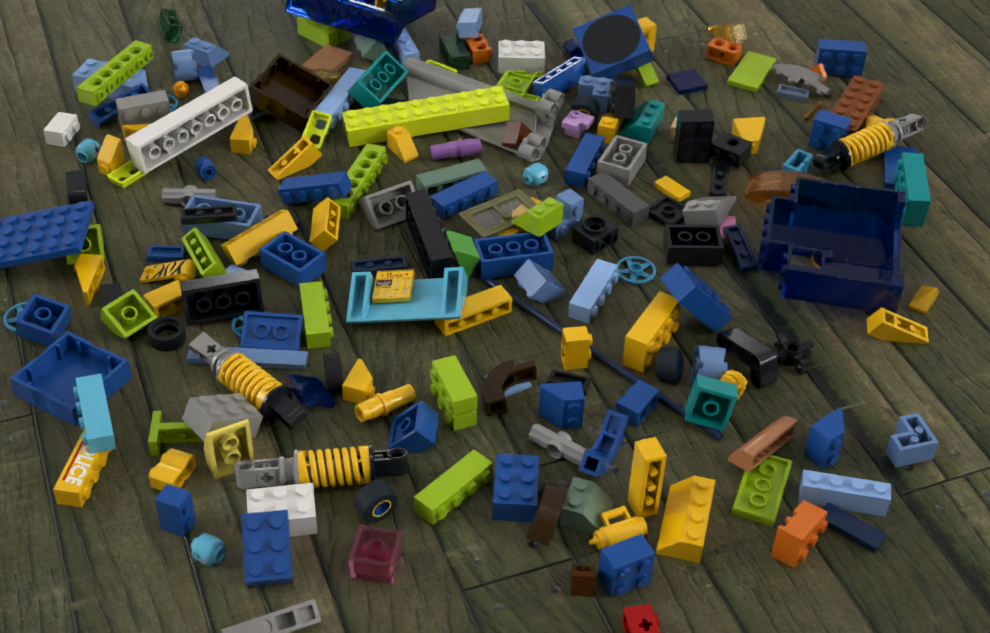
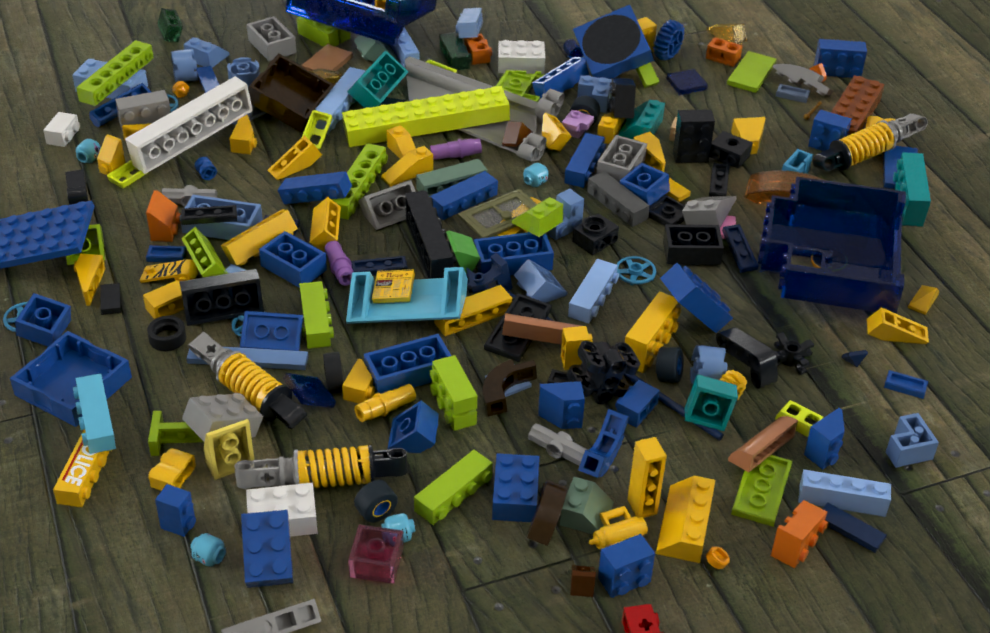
lime slope [100,289,158,339] -> none
none -> orange slope [146,190,181,242]
none -> medium blue brick [227,57,260,88]
none -> light grey brick [247,16,296,61]
none -> medium lavender piece [324,241,354,286]
none -> blue brick [364,334,451,394]
none -> yellow slope [381,146,433,187]
none -> medium azure head [381,513,415,545]
none -> dark blue tile [466,253,513,294]
none -> black tile [484,293,552,362]
none -> nougat brick [502,313,581,345]
none -> yellow slope [542,113,572,151]
none -> black piece [567,341,640,405]
none -> blue brick [620,163,670,206]
none -> yellow slope [633,132,666,172]
none -> blue gear [653,20,685,61]
none -> light orange tile [706,546,730,569]
none -> neon yellow piece [775,400,824,437]
none -> dark blue slope [841,350,868,367]
none -> blue tile [884,370,928,399]

